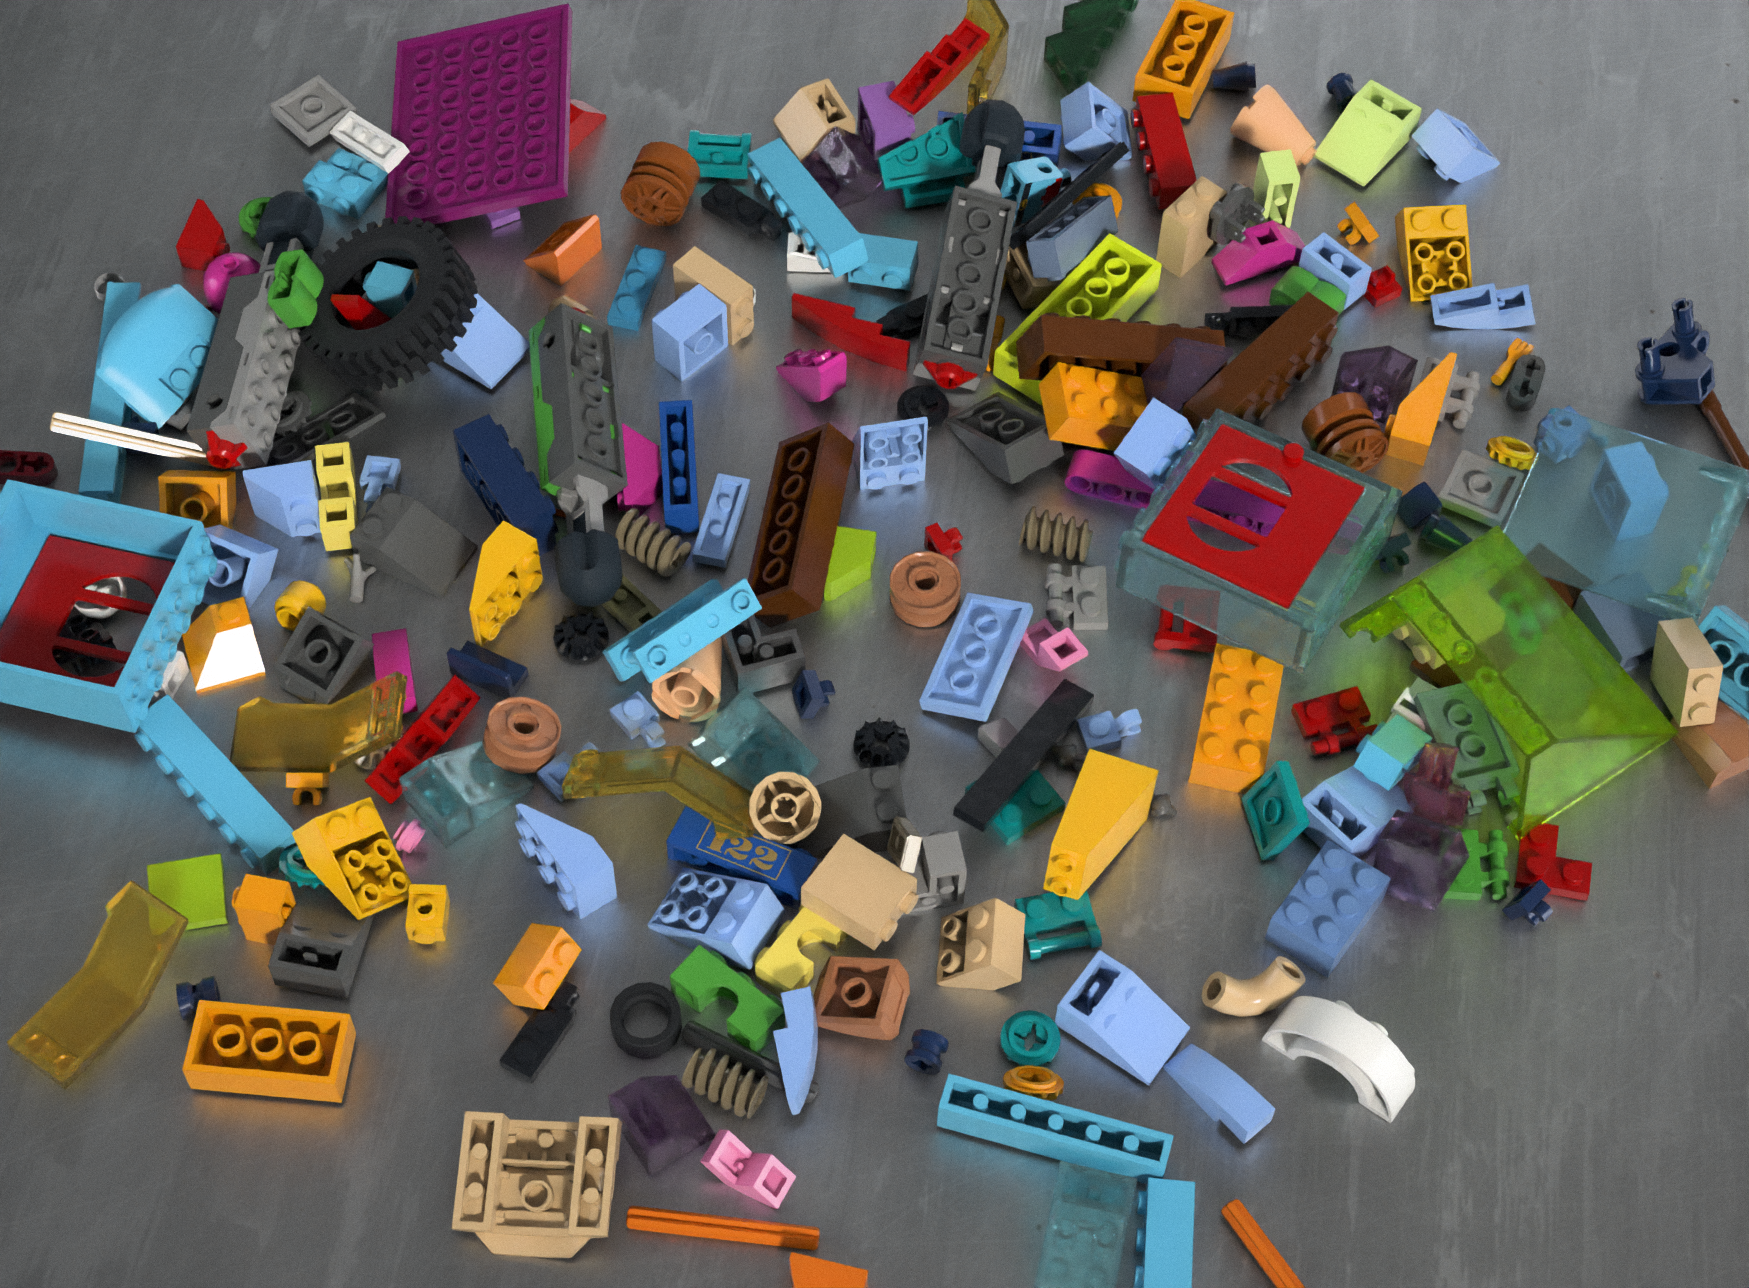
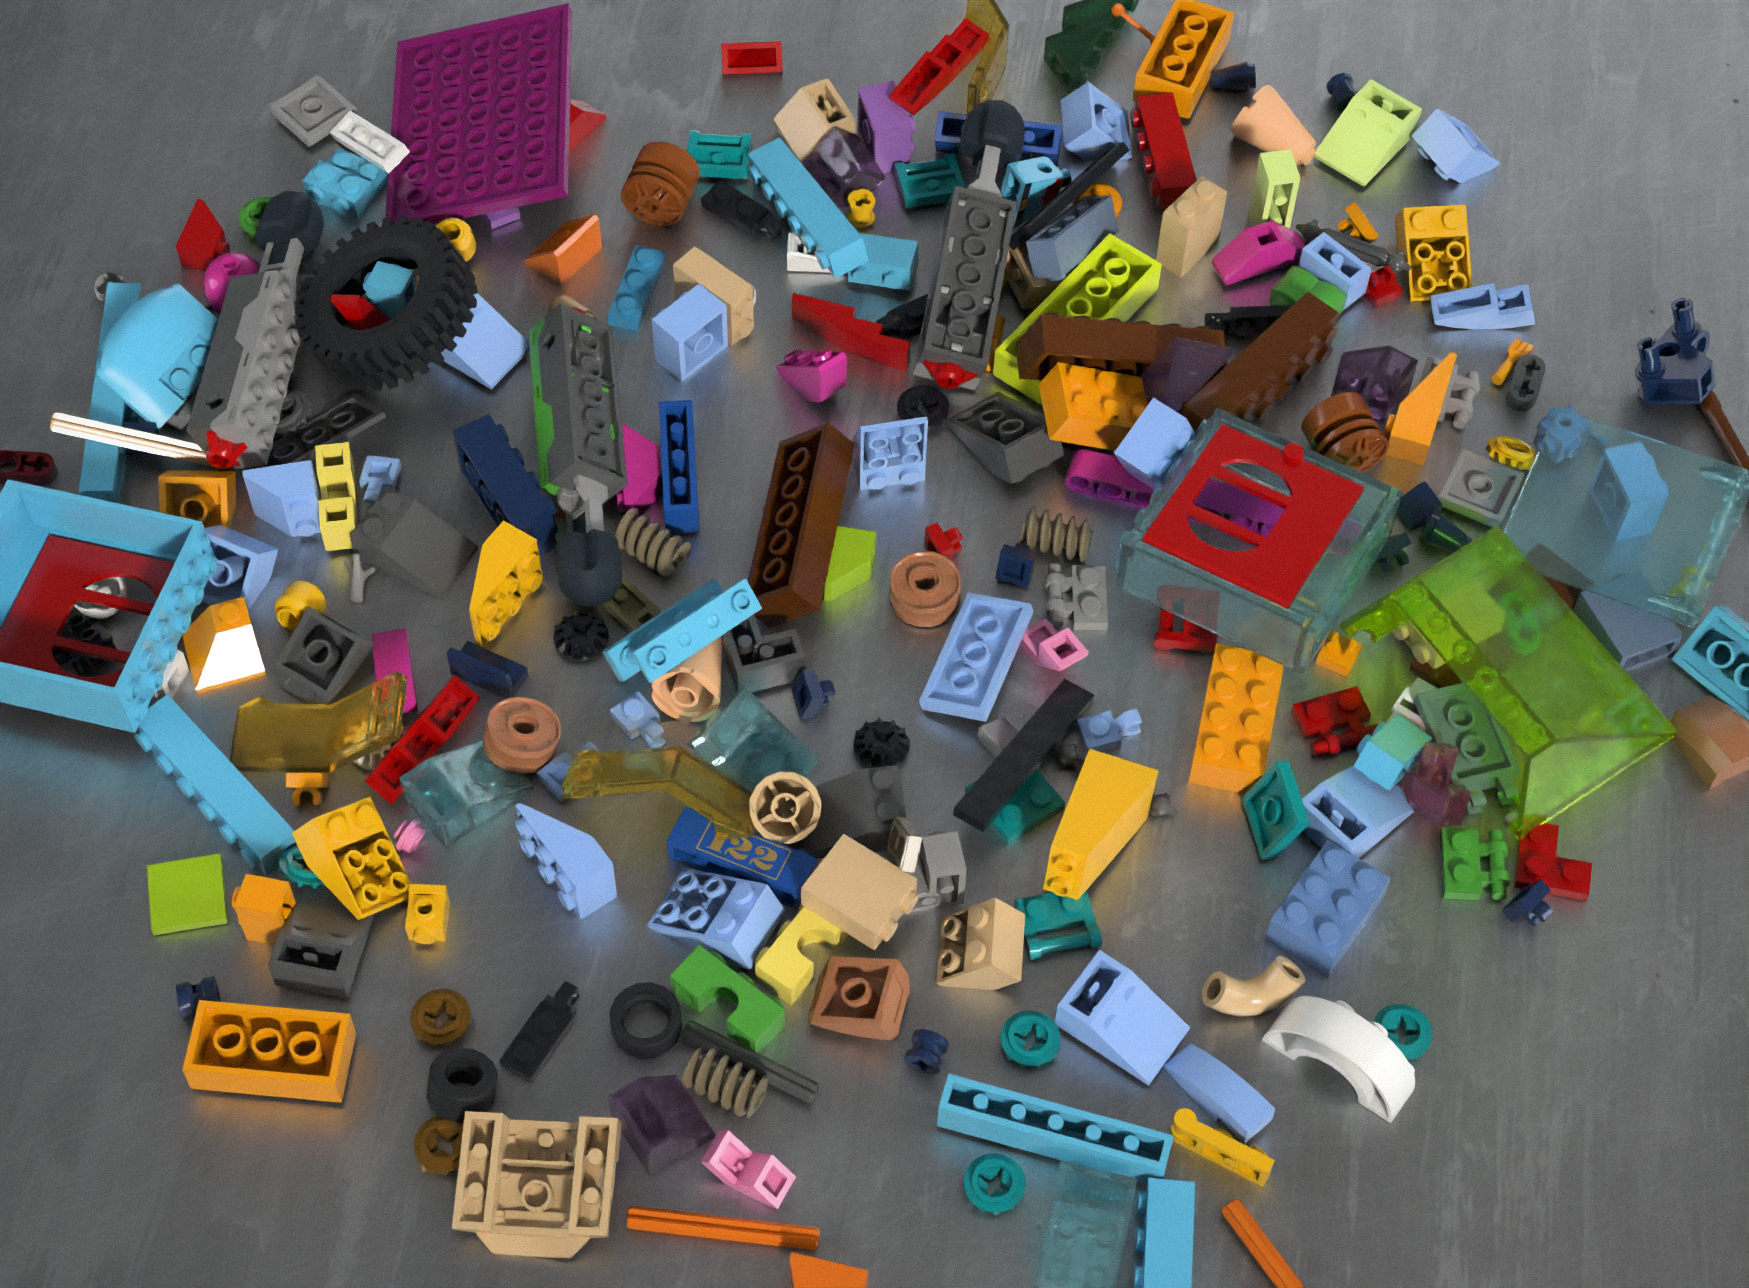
clear yellow windscreen [7,880,189,1090] -> none
bright green brick [268,249,324,329] -> none
light orange brick [493,923,582,1010] -> none
light blue plate [692,473,750,568] -> none
light blue slope [773,986,818,1115] -> none
teal wing [877,111,976,191] -> none
light orange gear [1003,1065,1064,1101] -> none
dark grey plate [1210,182,1265,245] -> none
clear purple slope [1373,809,1470,912] -> none
tan brick [1650,617,1723,727] -> none
none -> pearl gold gear [410,989,471,1047]
none -> pearl gold gear [414,1116,464,1175]
none -> black tyre [426,1048,498,1123]
none -> yellow head [436,218,476,262]
none -> red slope [721,41,783,74]
none -> yellow bush [847,189,876,231]
none -> teal gear [963,1153,1026,1215]
none -> dark blue tile [995,543,1036,588]
none -> orange hinge [1111,3,1157,45]
none -> yellow plate [1170,1108,1275,1187]
none -> dark grey wheel [1296,219,1411,273]
none -> light orange tile [1316,631,1363,677]
none -> teal gear [1374,1004,1432,1060]

